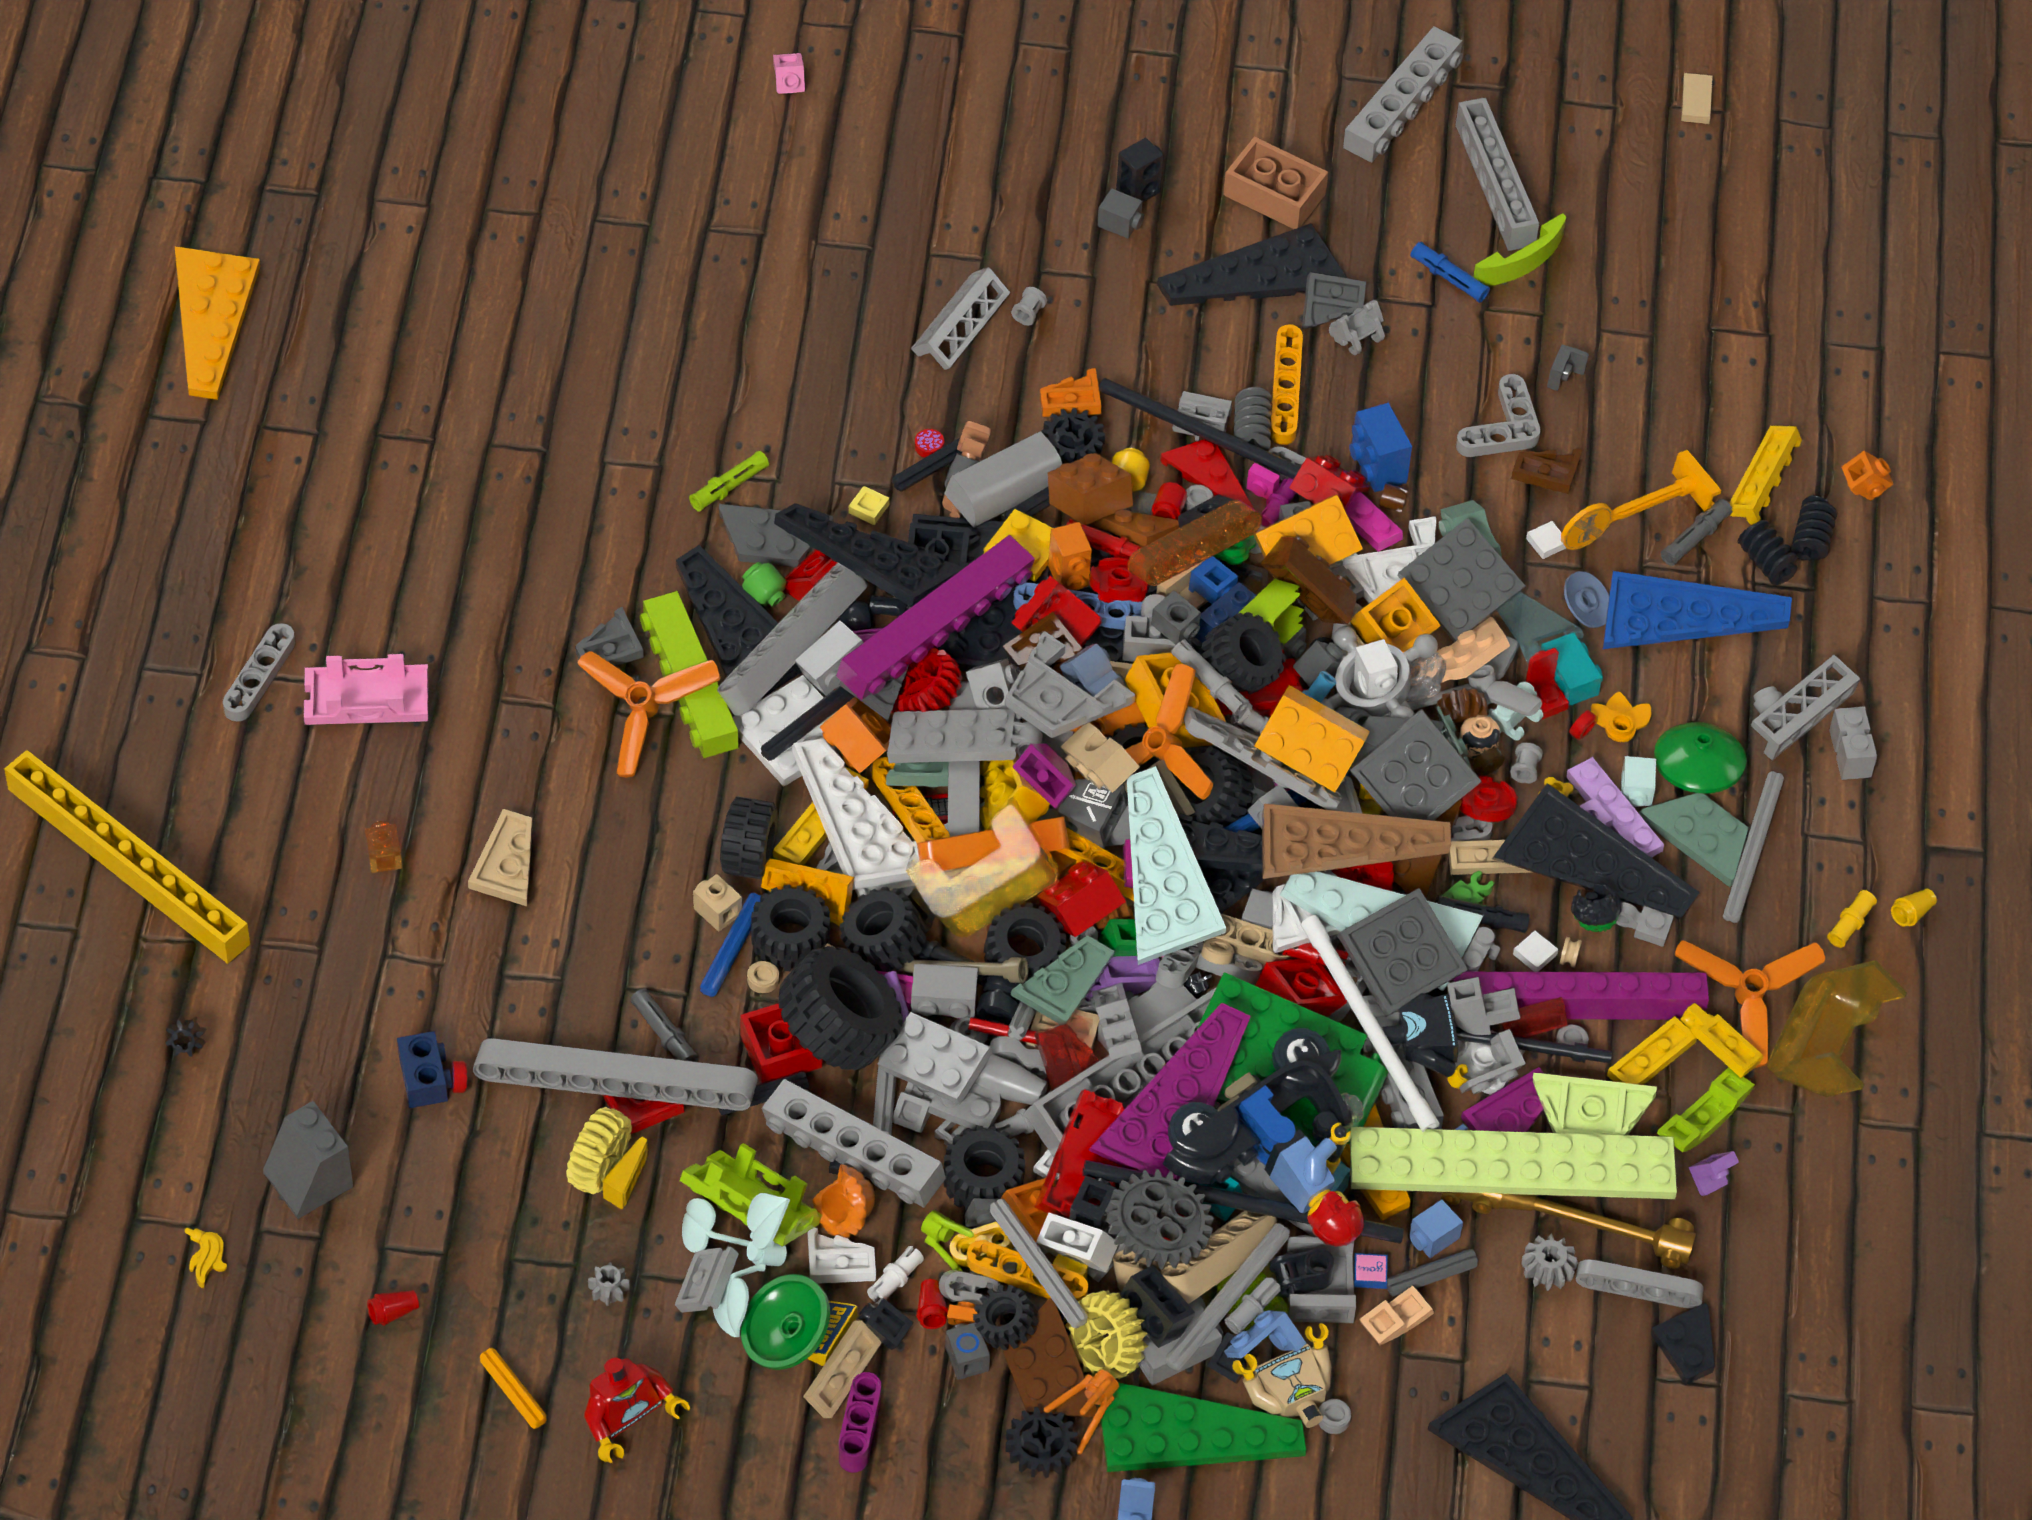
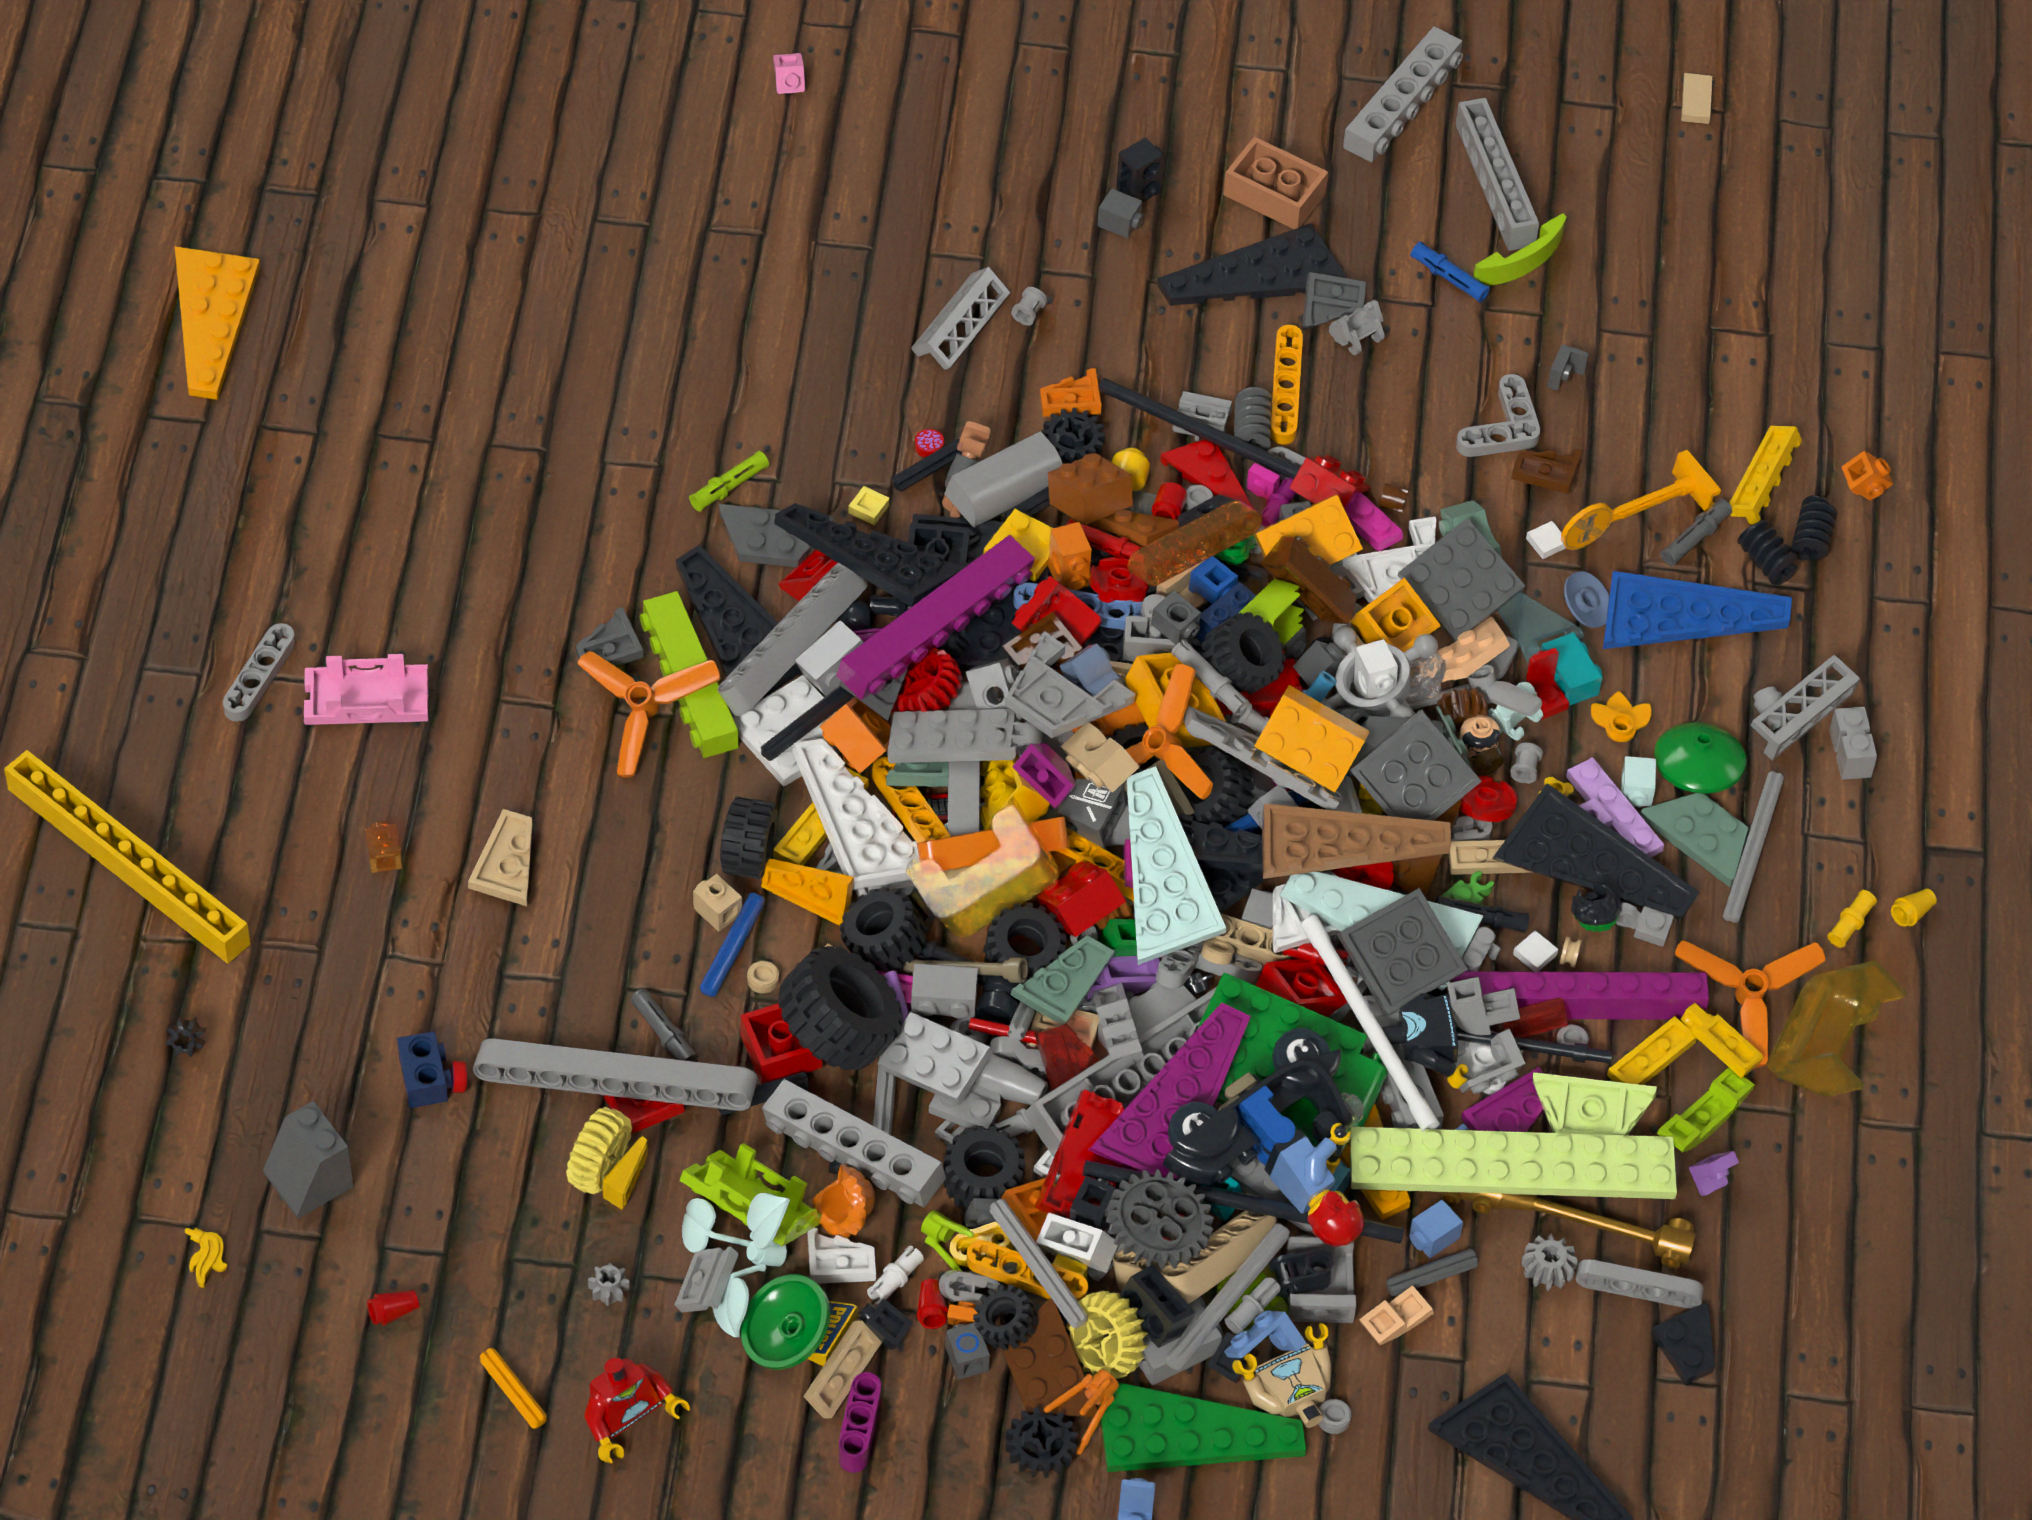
bright green head [742,562,787,607] -> none
black tyre [751,885,830,972] -> none
light grey slope [892,1082,935,1133] -> none
blue brick [1349,402,1412,492] -> none
bright pink tile [1354,1253,1388,1289] -> none
red tile [1569,710,1598,740] -> none

